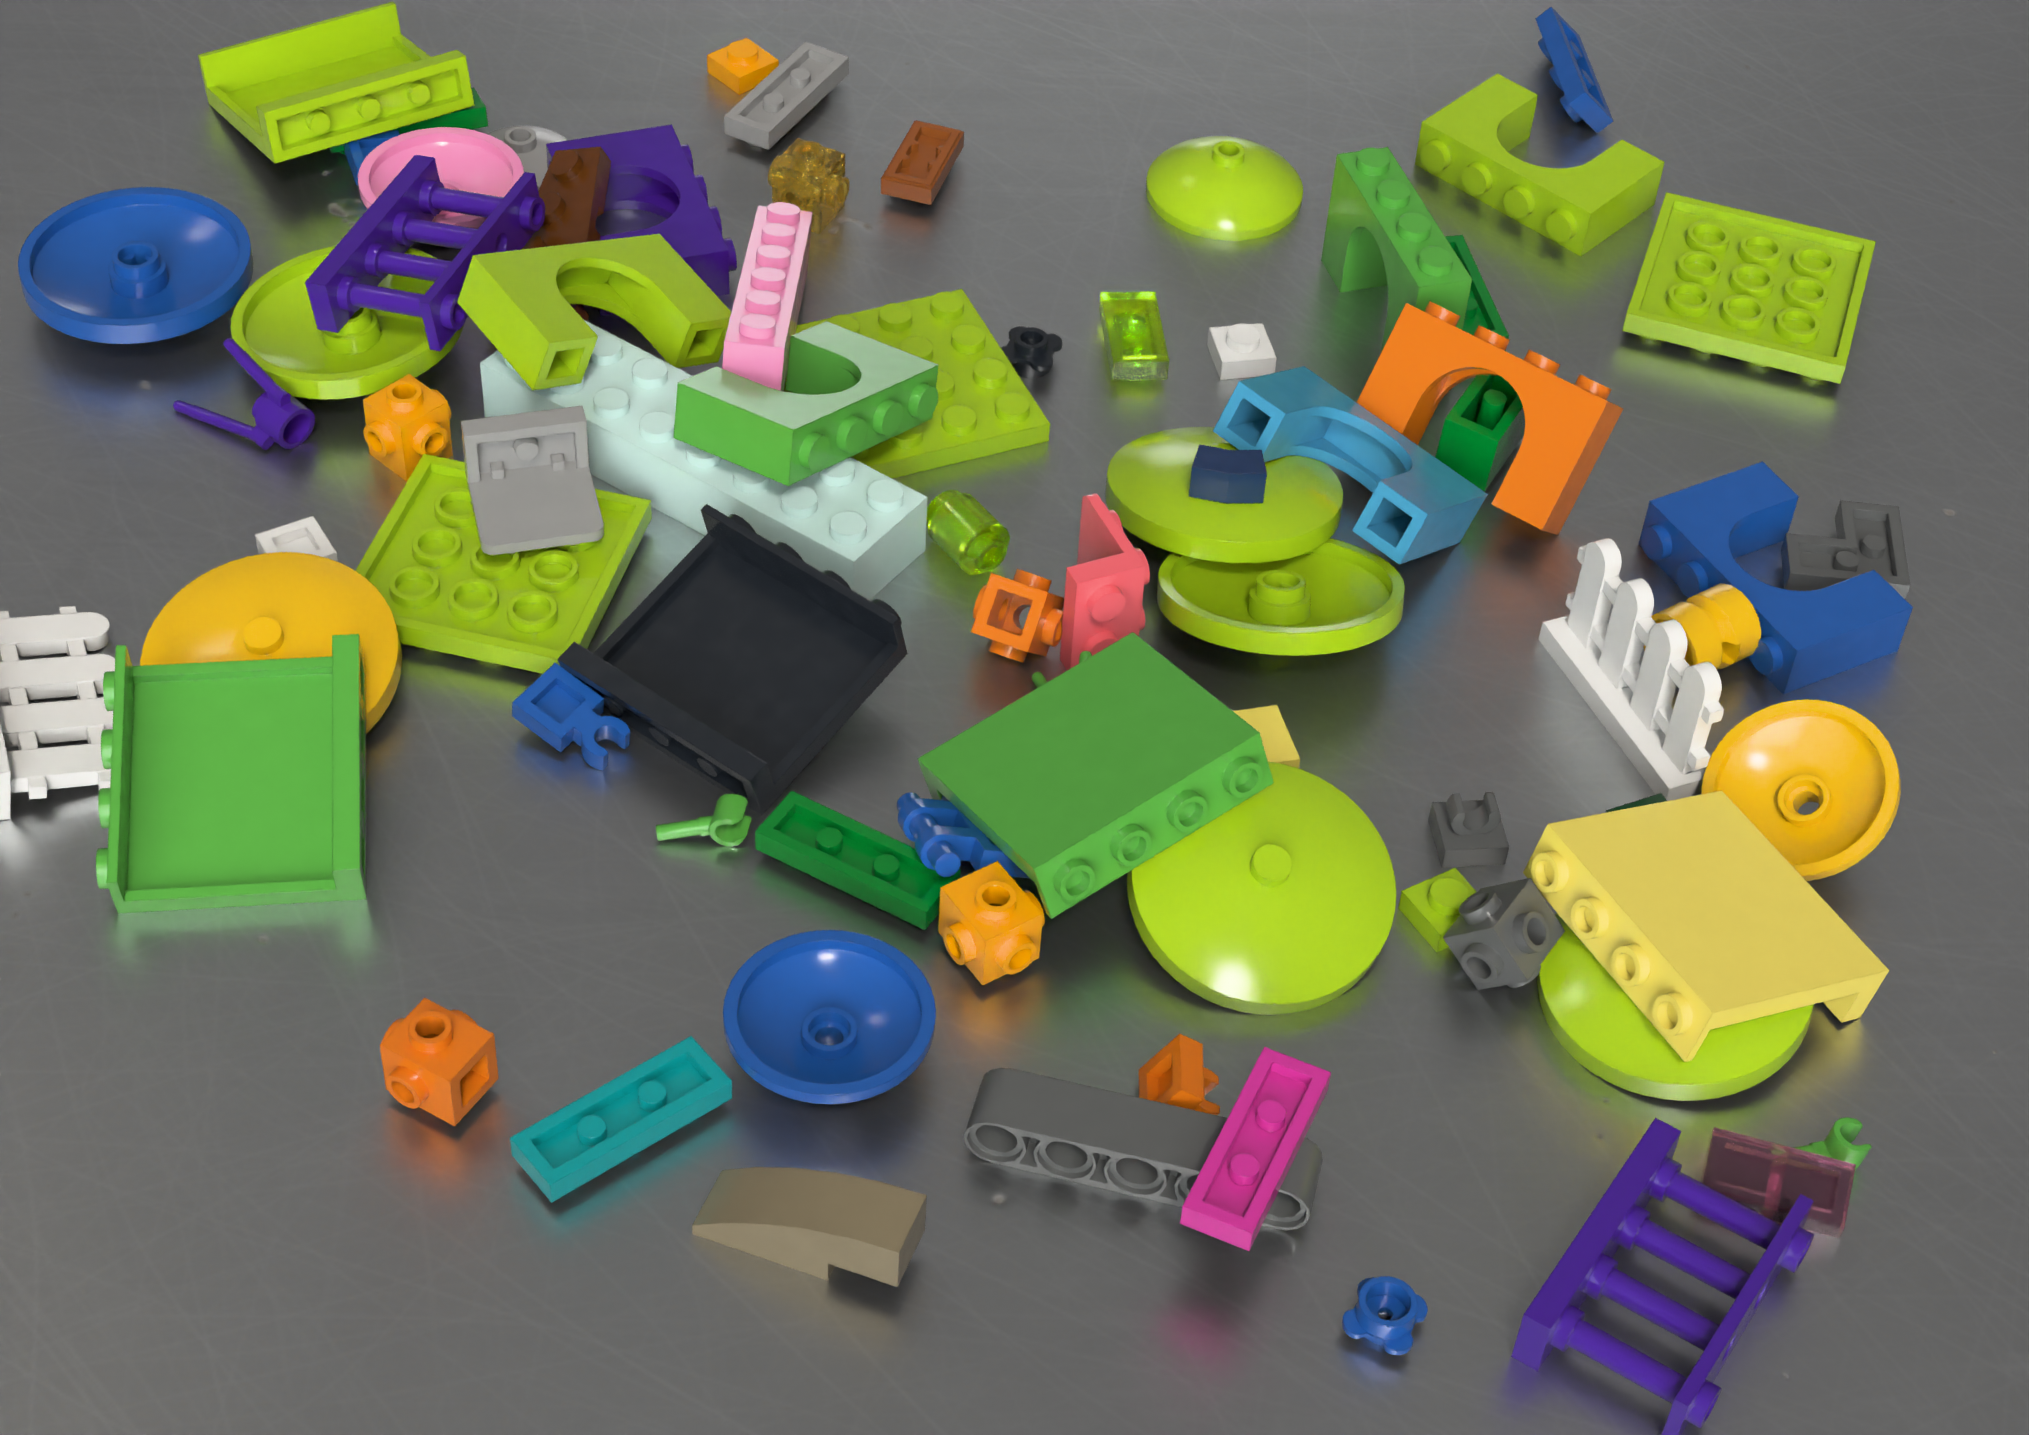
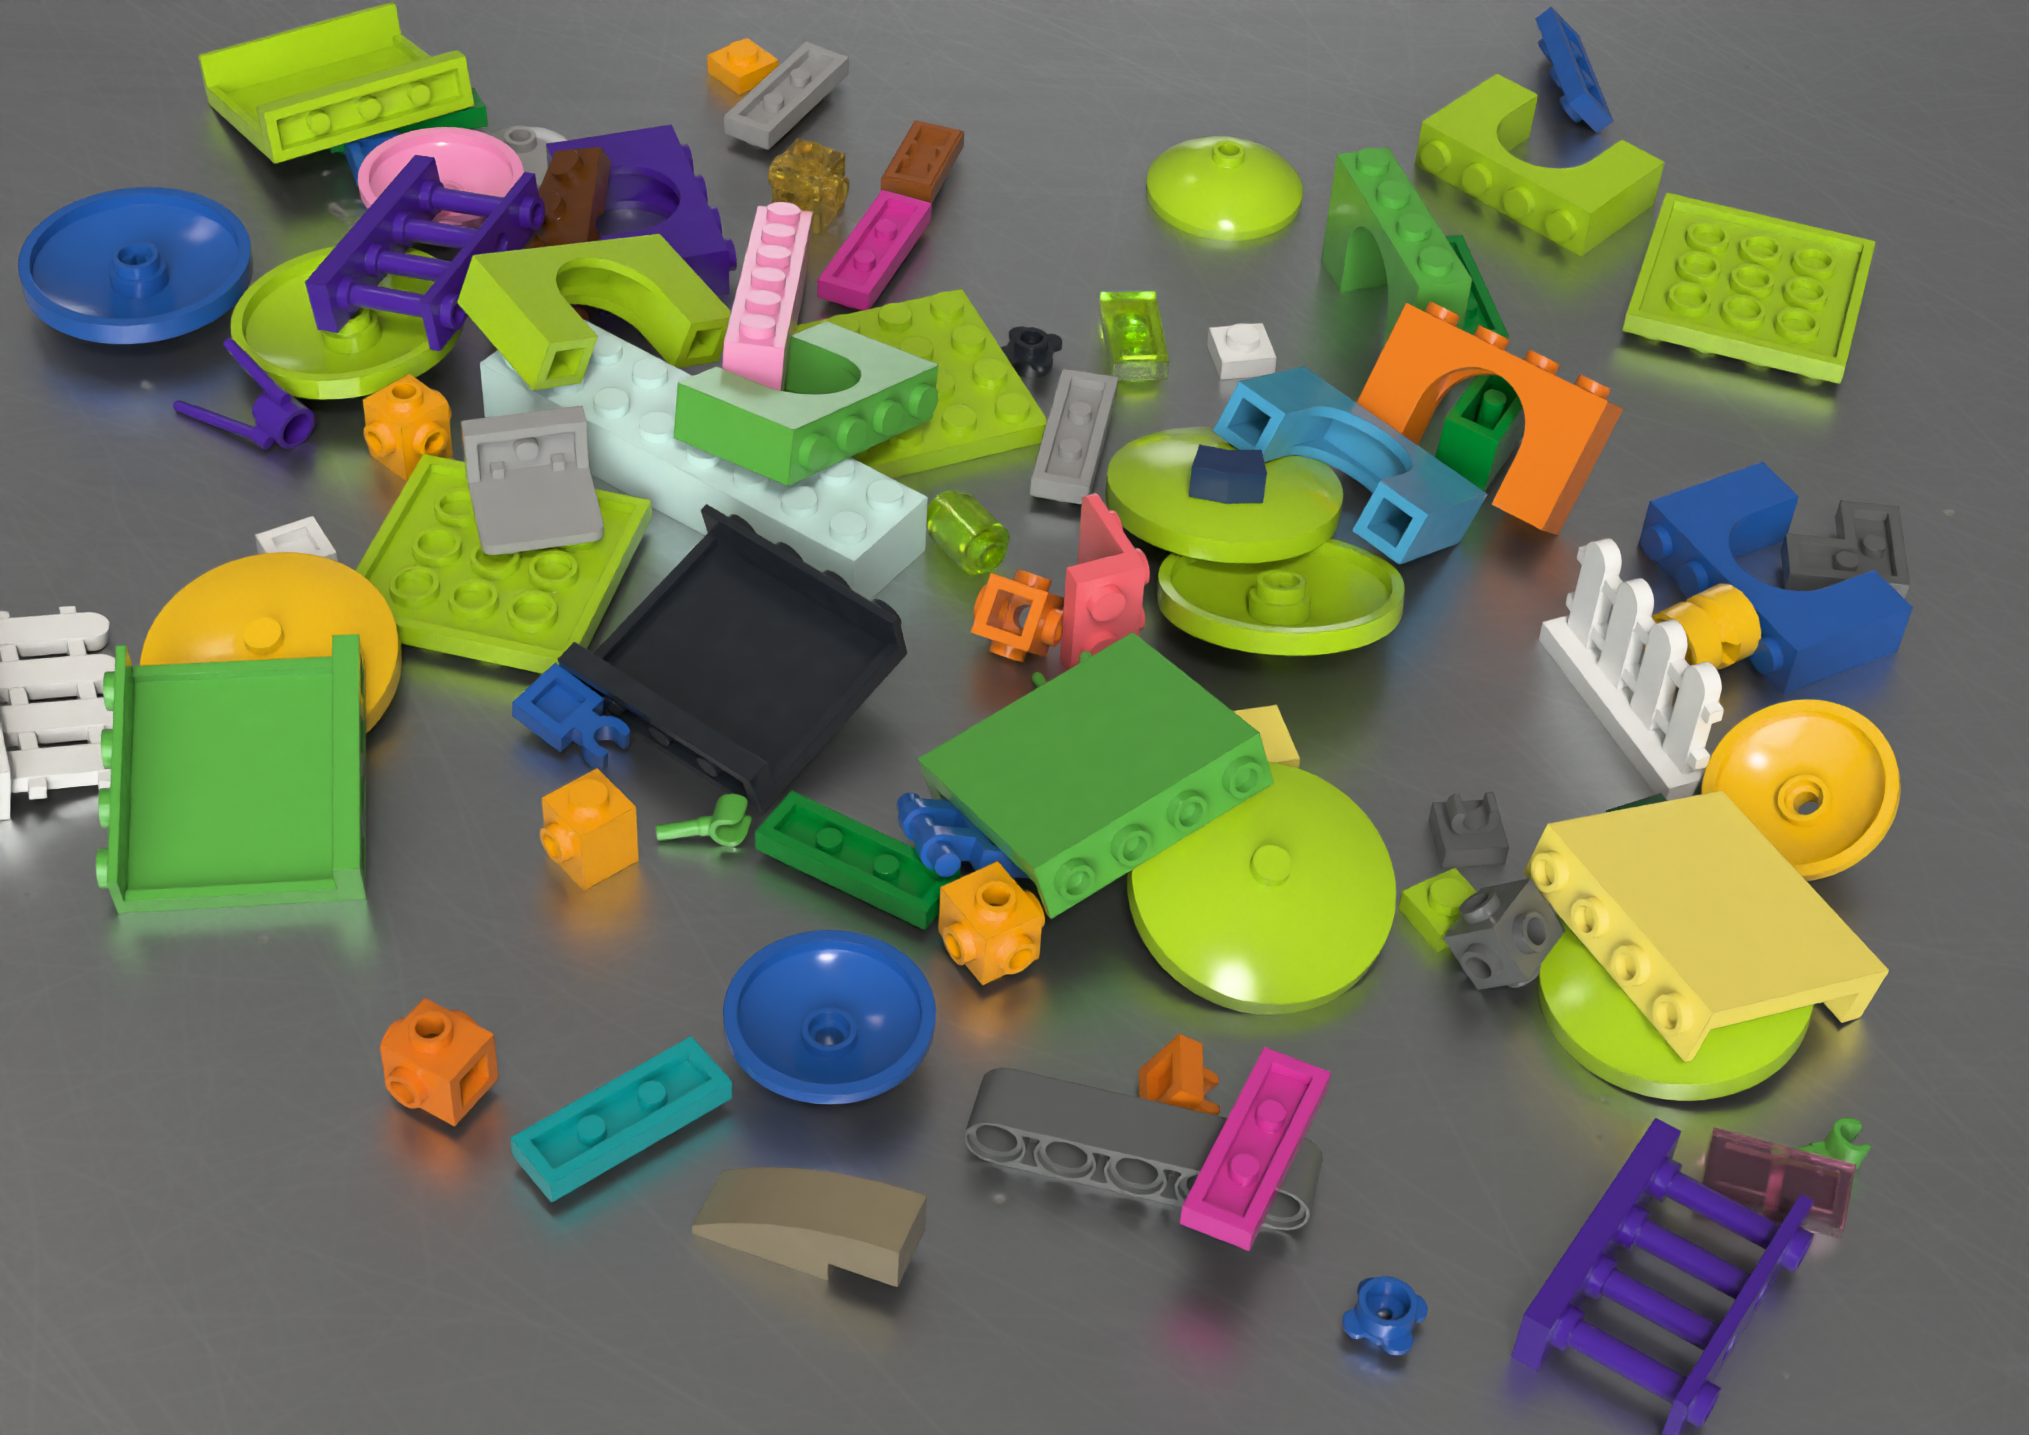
none -> light orange brick [540,768,639,891]
none -> dark pink plate [817,190,932,310]
none -> light grey plate [1030,368,1118,504]

